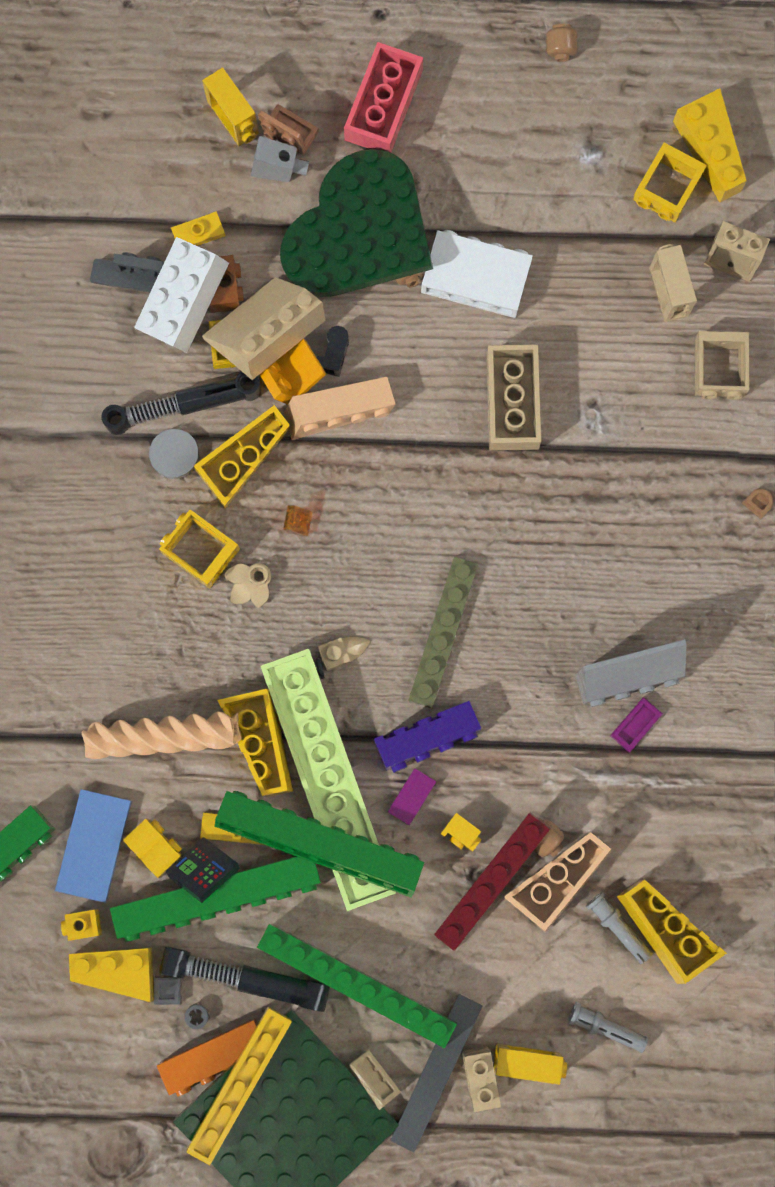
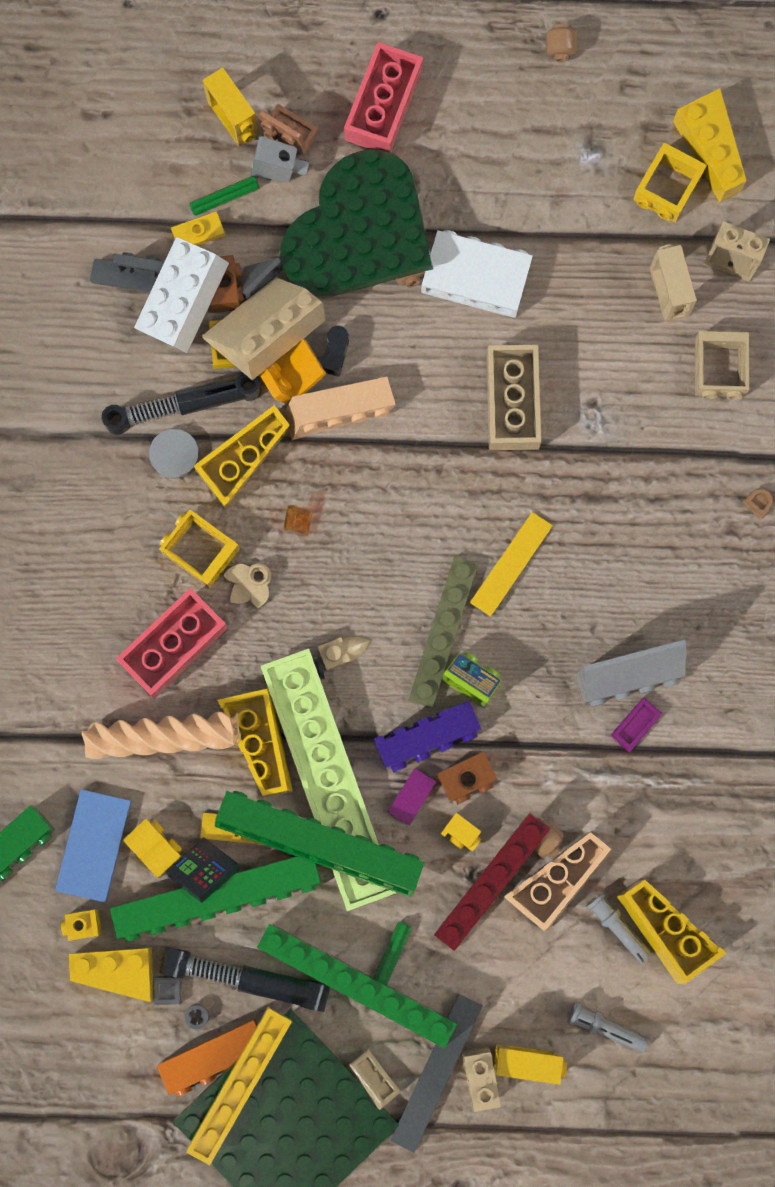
none -> coral brick [116,588,228,699]
none -> green axle [189,176,259,216]
none -> dark grey slope [243,258,282,301]
none -> green axle [373,922,412,985]
none -> dark orange brick [437,752,497,805]
none -> slope [442,652,502,708]
none -> yellow piece [470,512,553,617]

